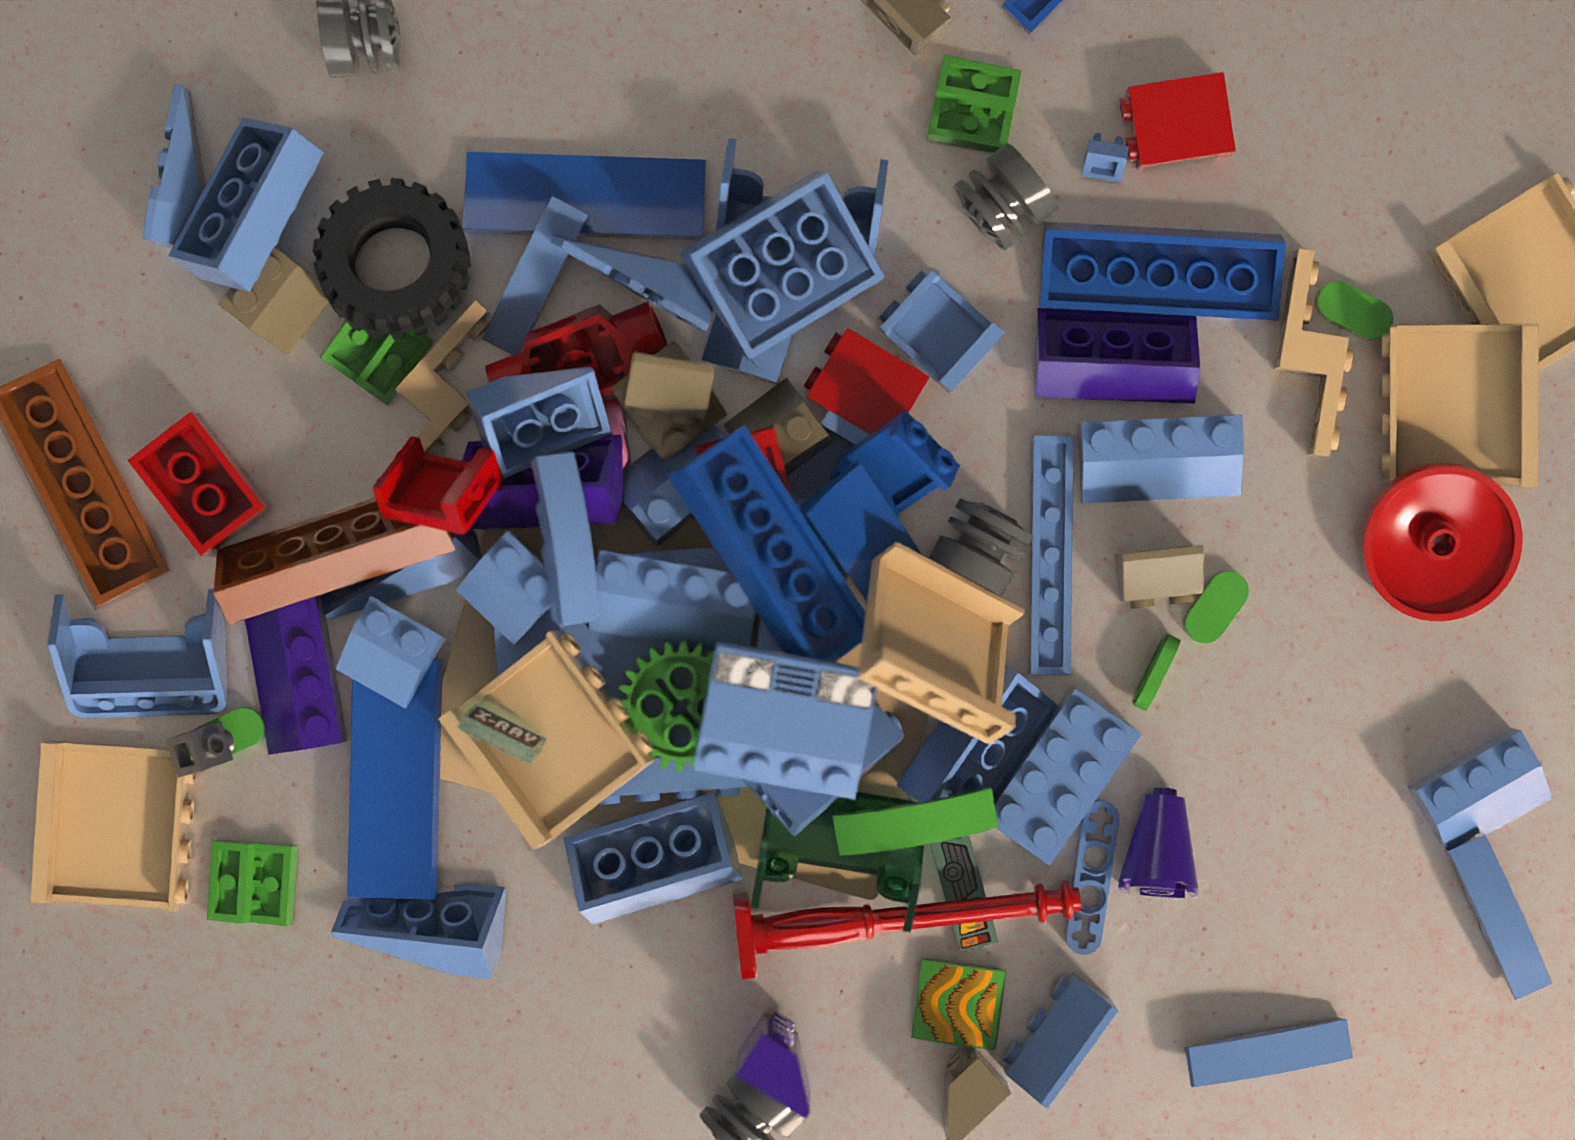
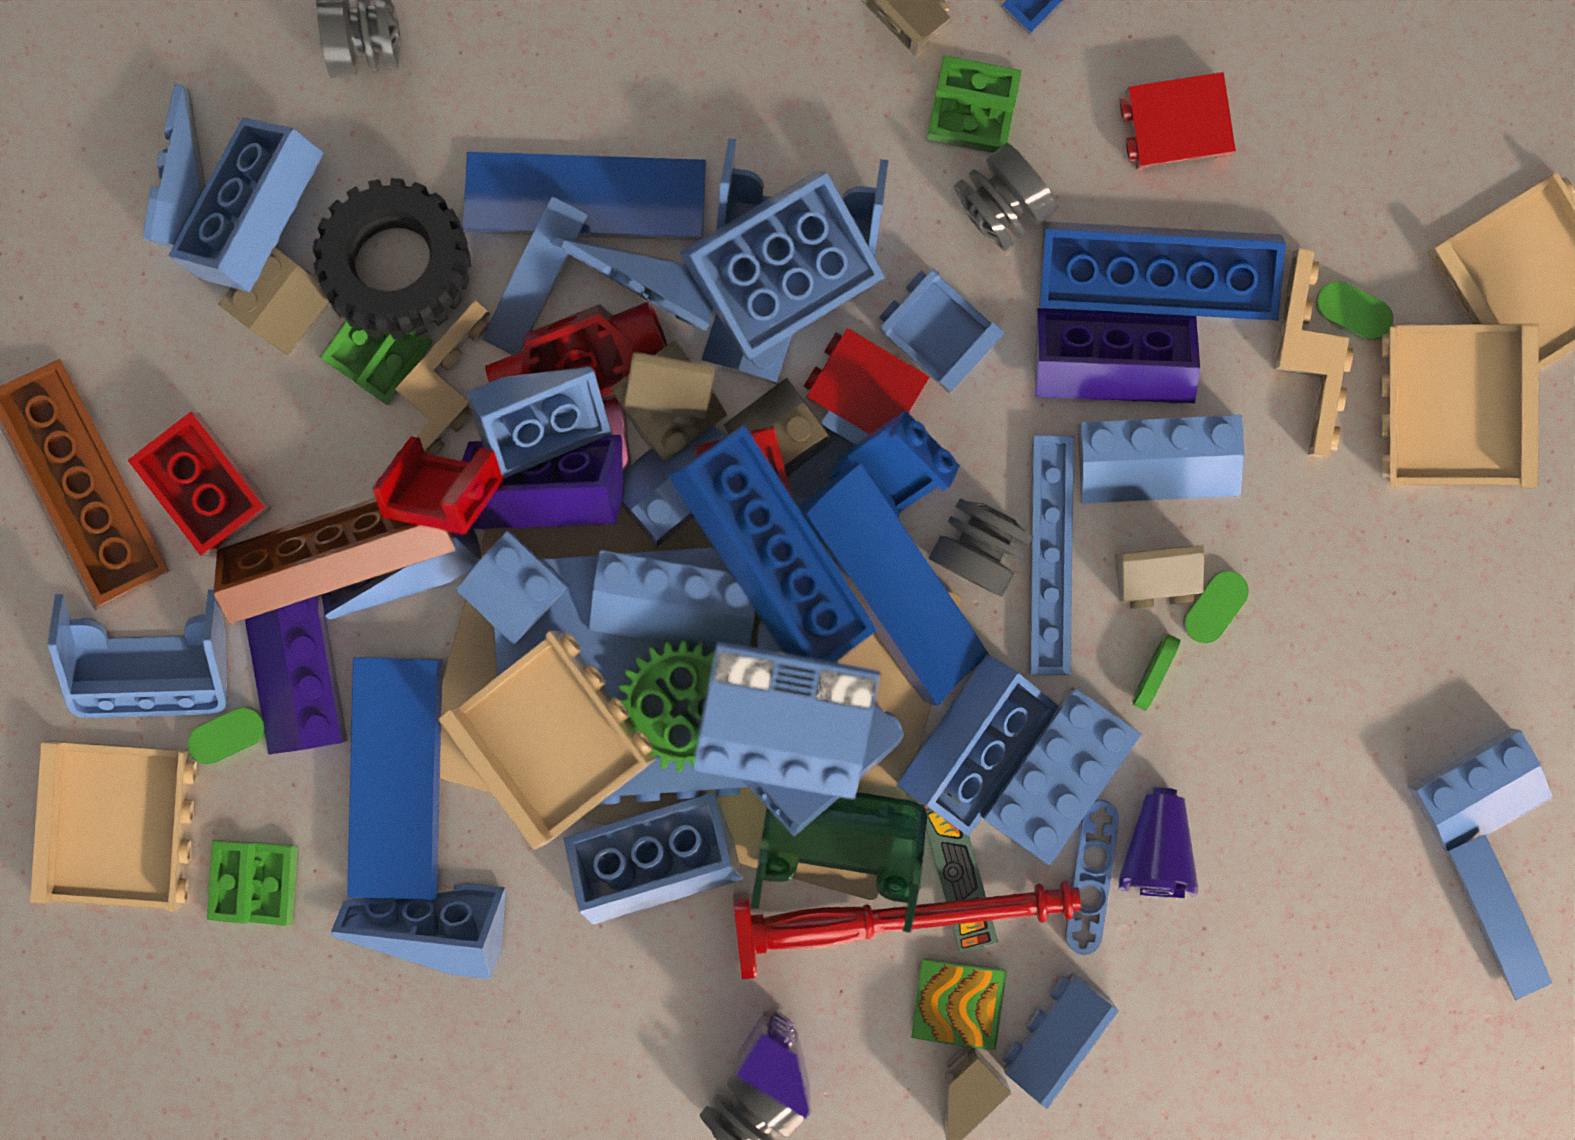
flat silver brick [166,722,234,777] -> none
medium blue slope [336,596,446,709] -> none
clear light blue tile [458,704,547,763] -> none
medium blue slope [531,452,600,627] -> none
bright green slope [832,787,998,856] -> none
tan panel [858,542,1024,745] -> none
medium blue tile [1081,133,1129,183] -> none
medium blue slope [1185,1018,1353,1087] -> none
red dish [1360,463,1523,622] -> none

